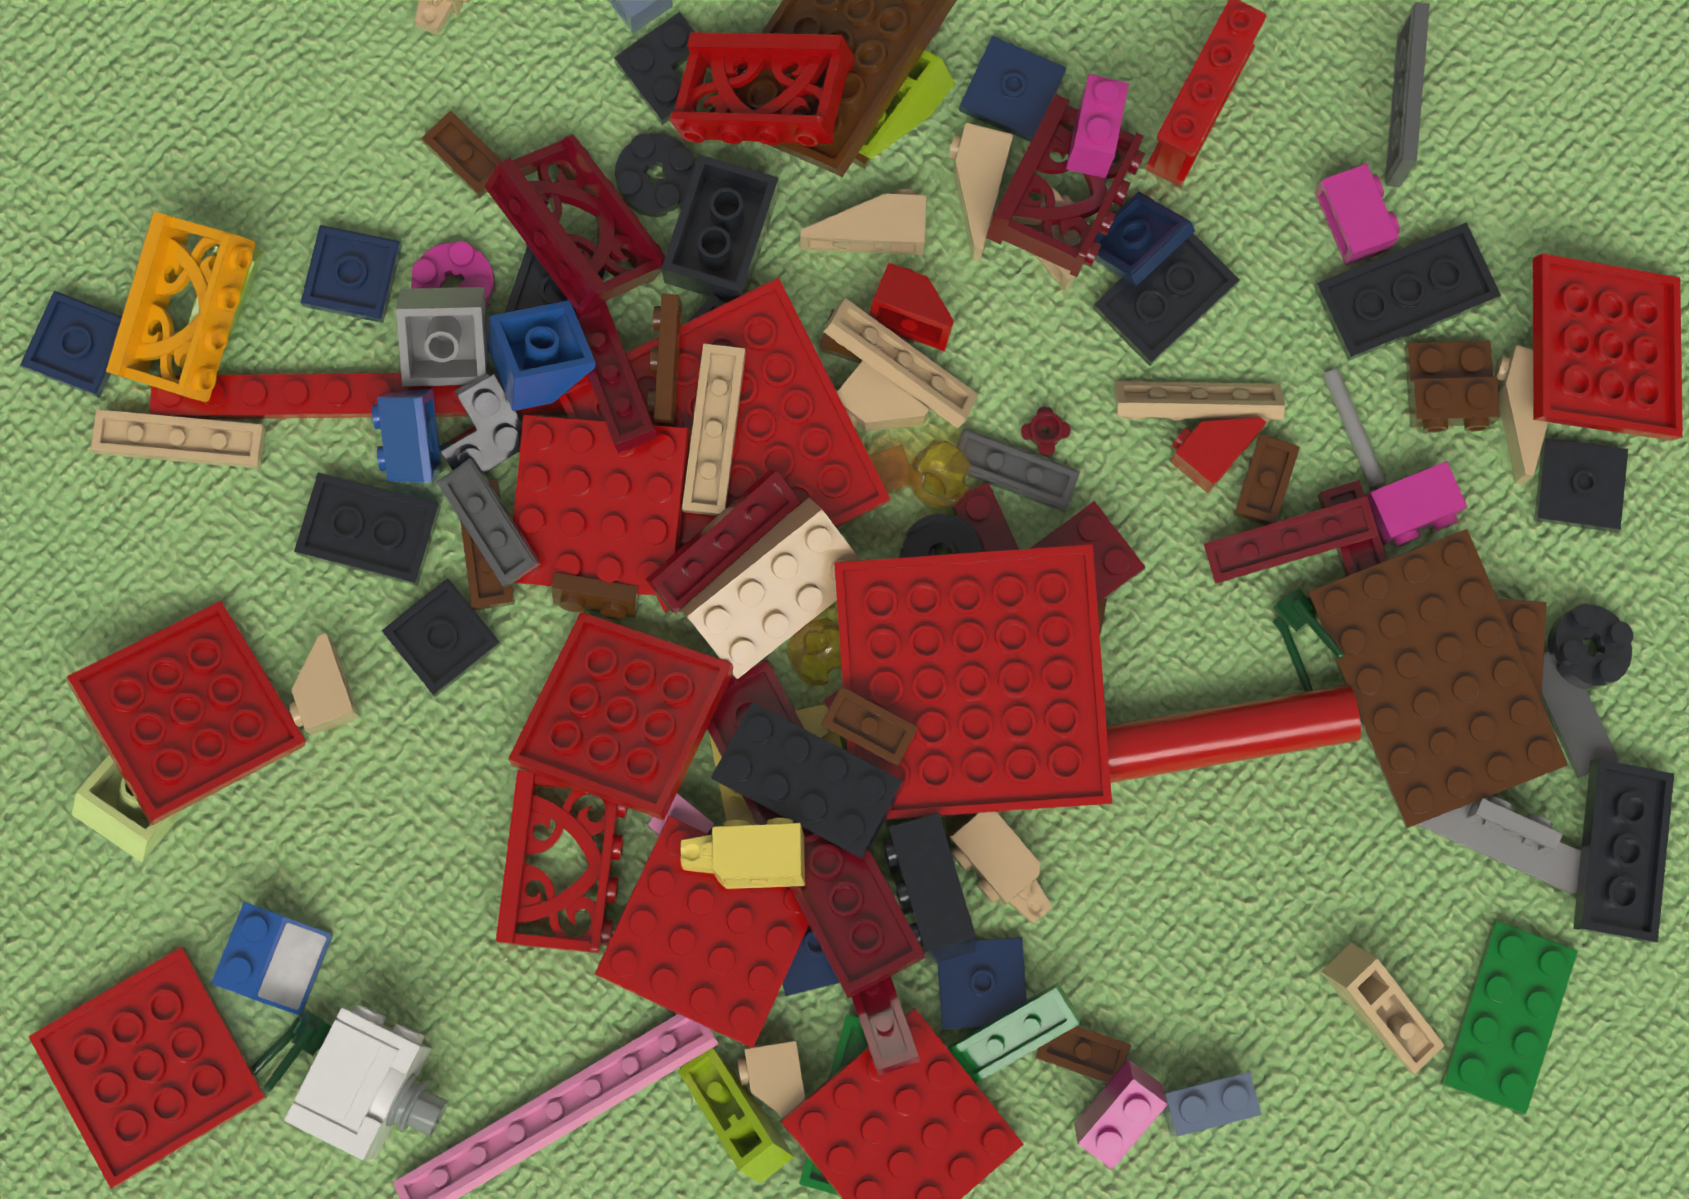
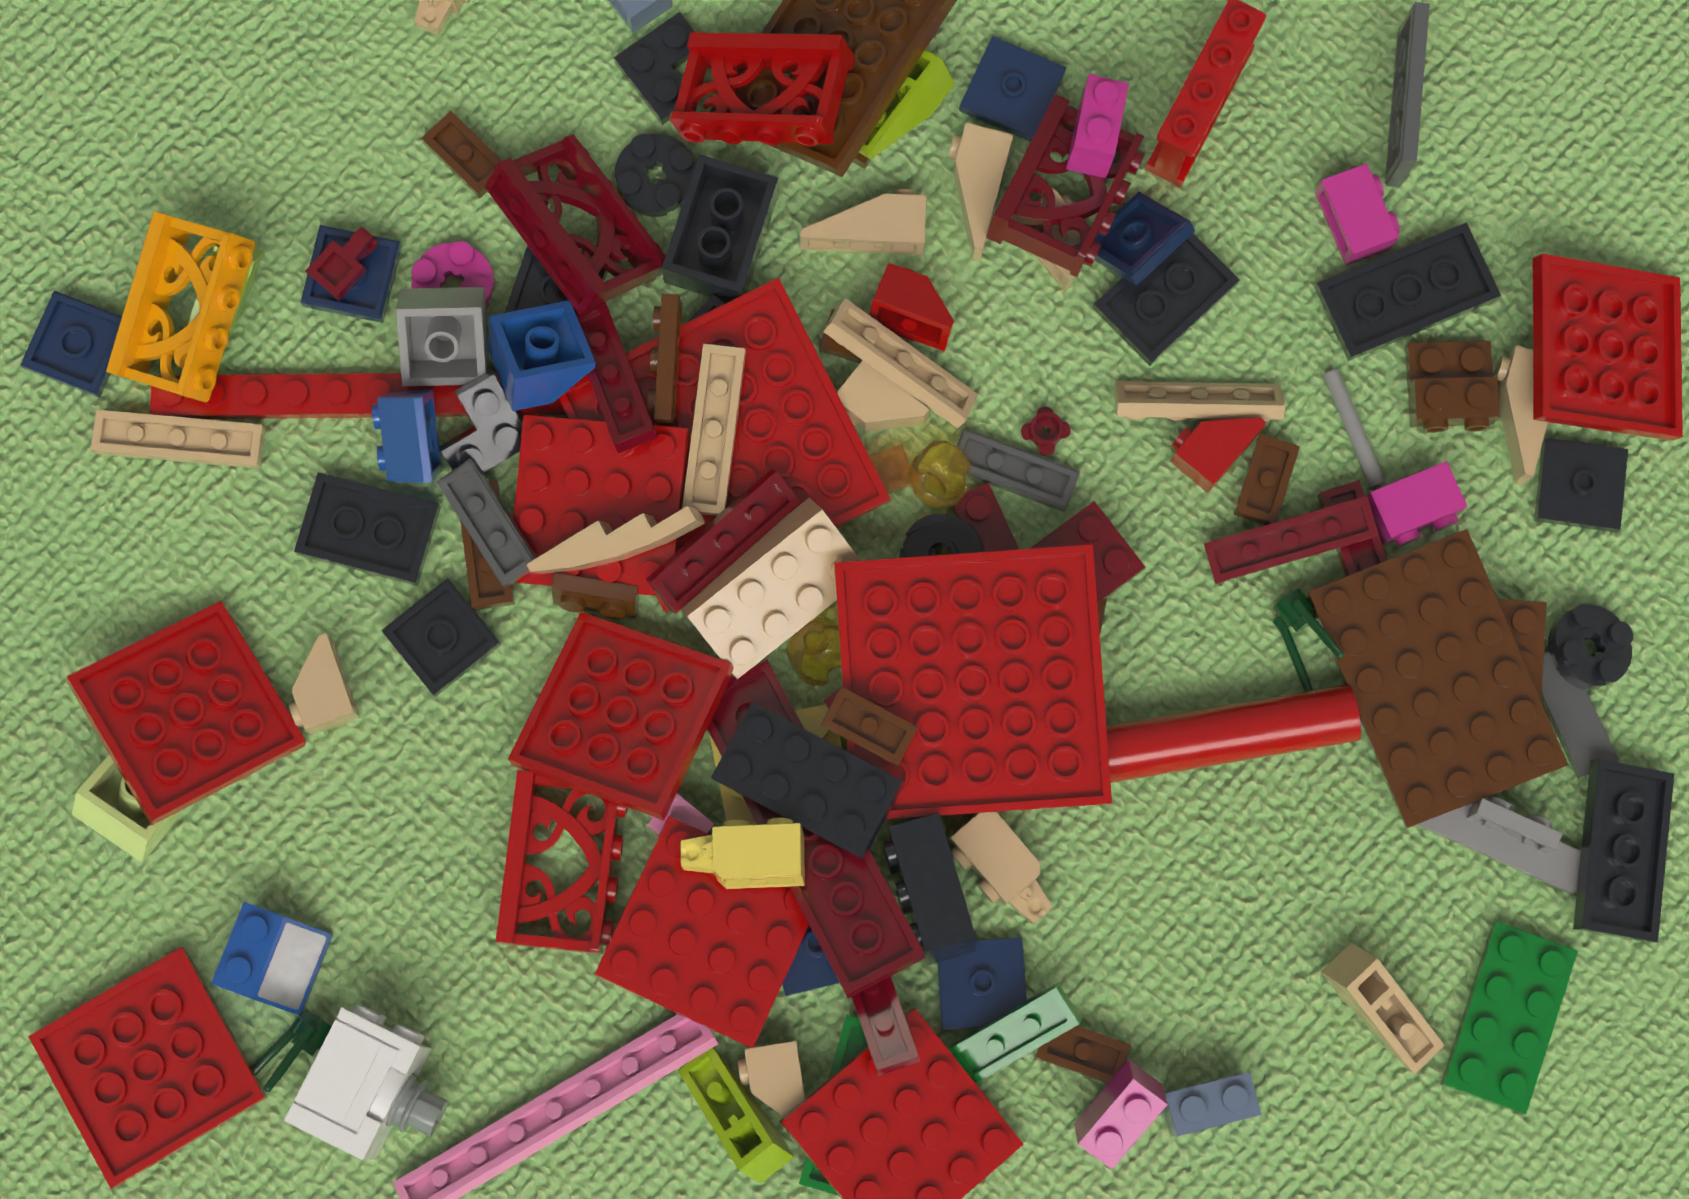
none -> dark red plate [305,226,379,301]
none -> tan slope [526,506,705,574]

